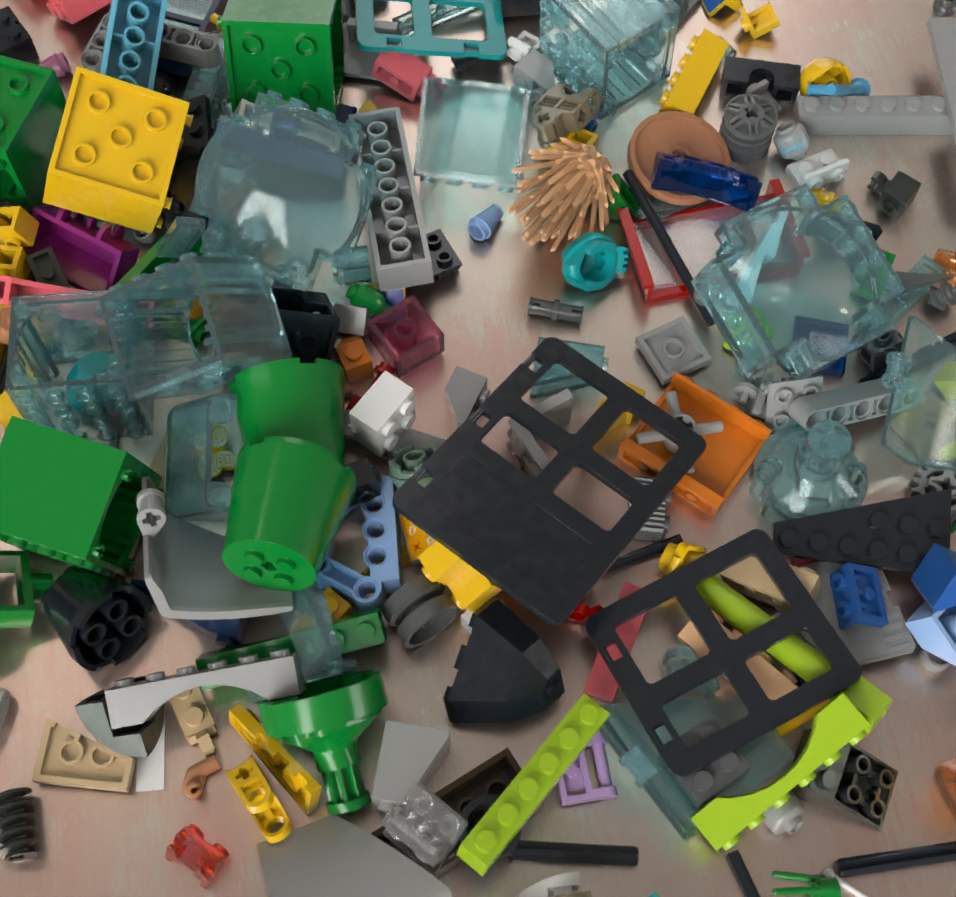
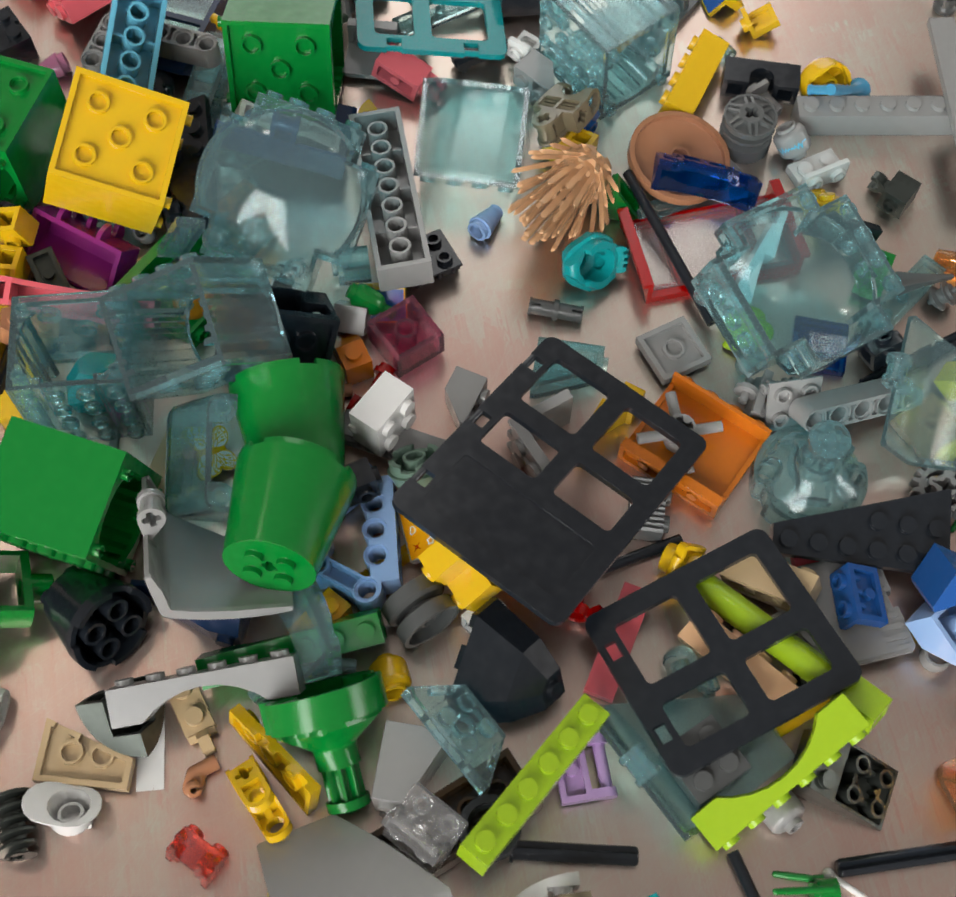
none -> white piece [21,782,102,836]
none -> yellow head [369,653,412,701]
none -> clear light blue wing [401,684,506,795]

